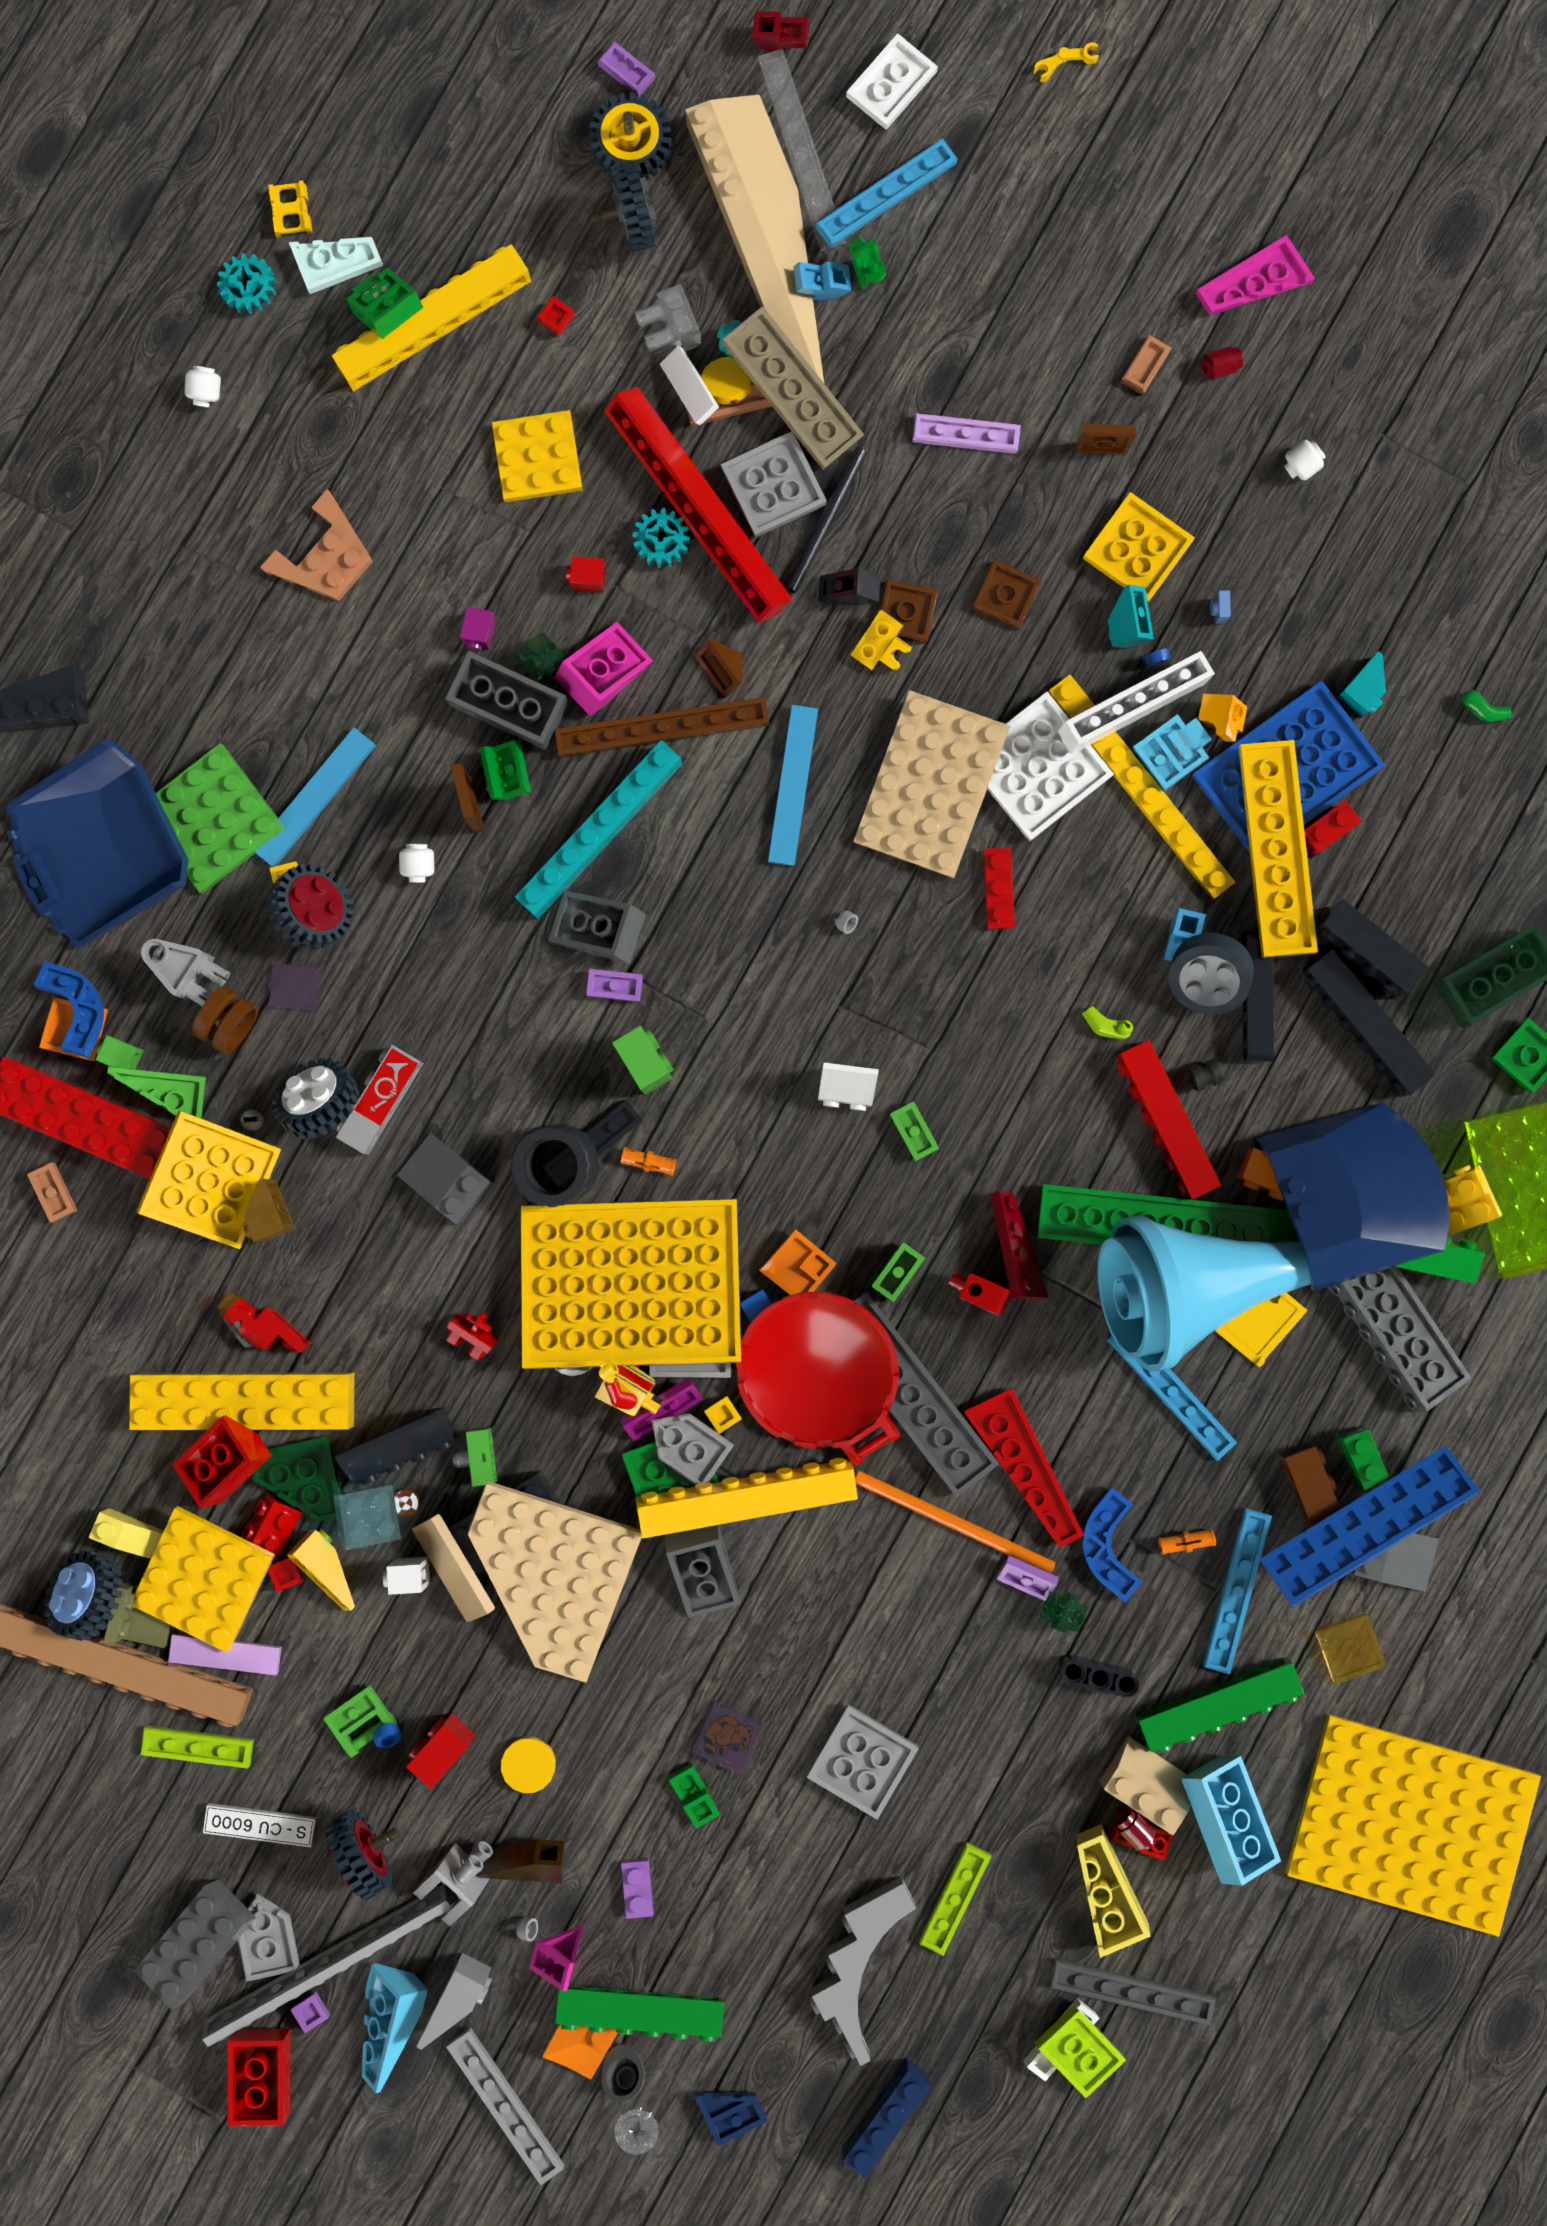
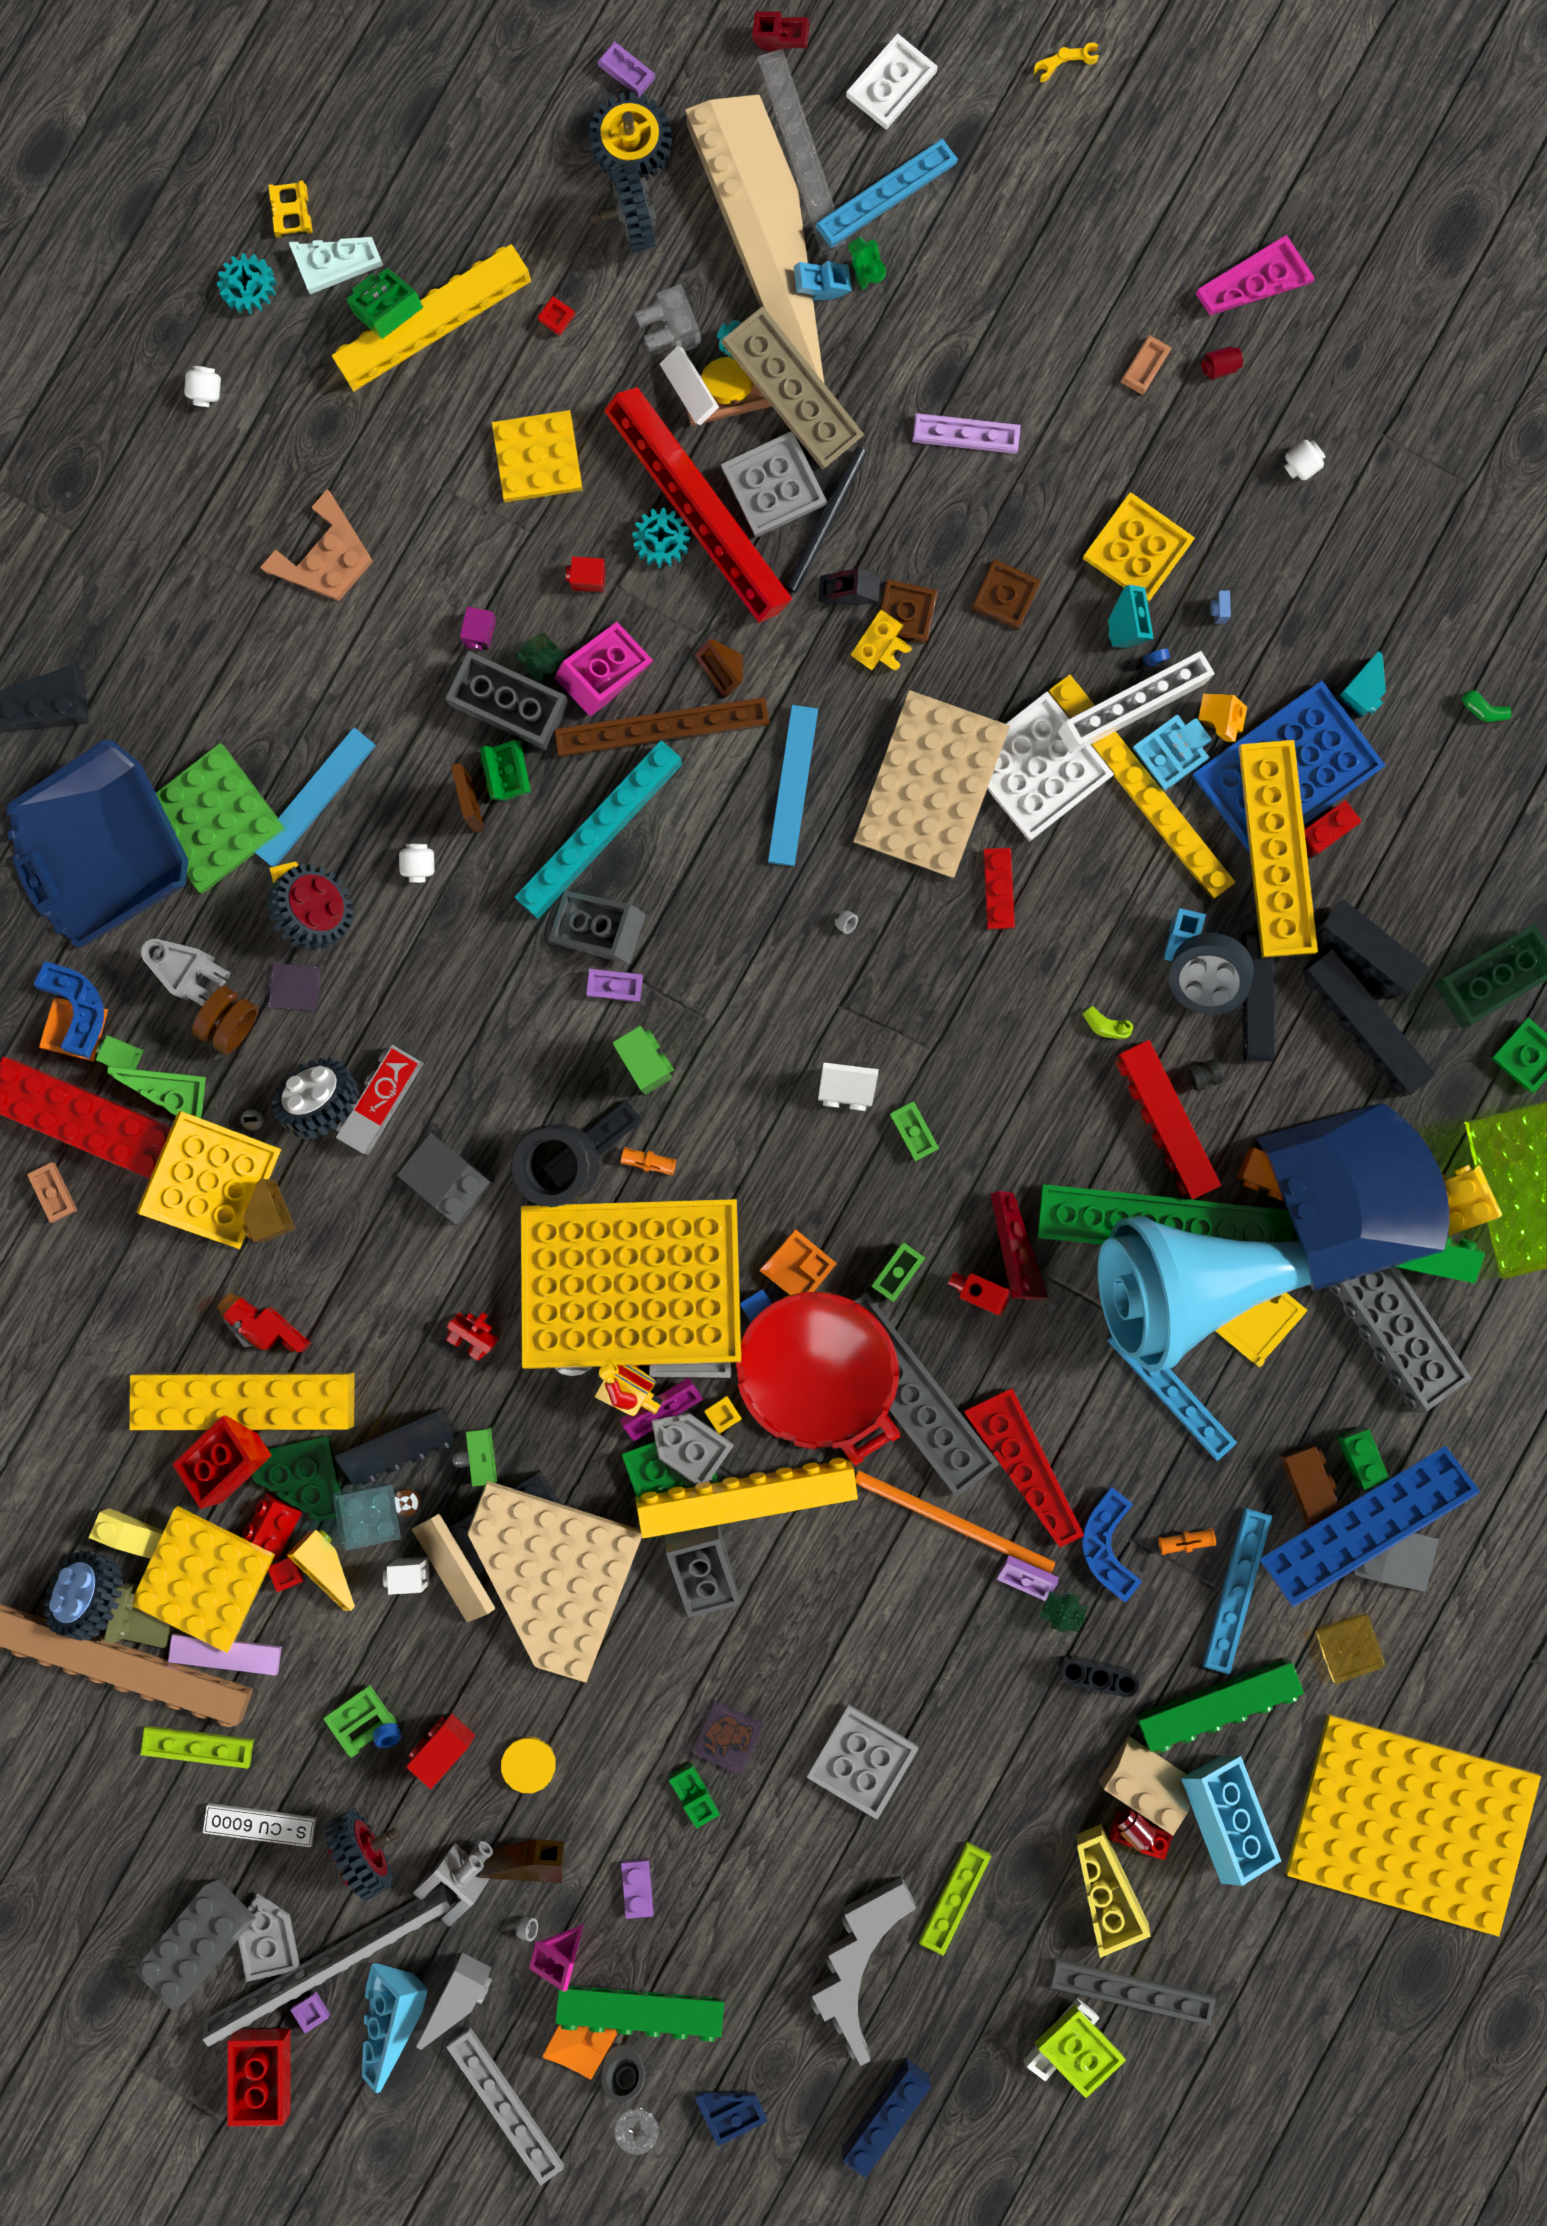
reddish brown tile [1075,423,1136,454] -> none

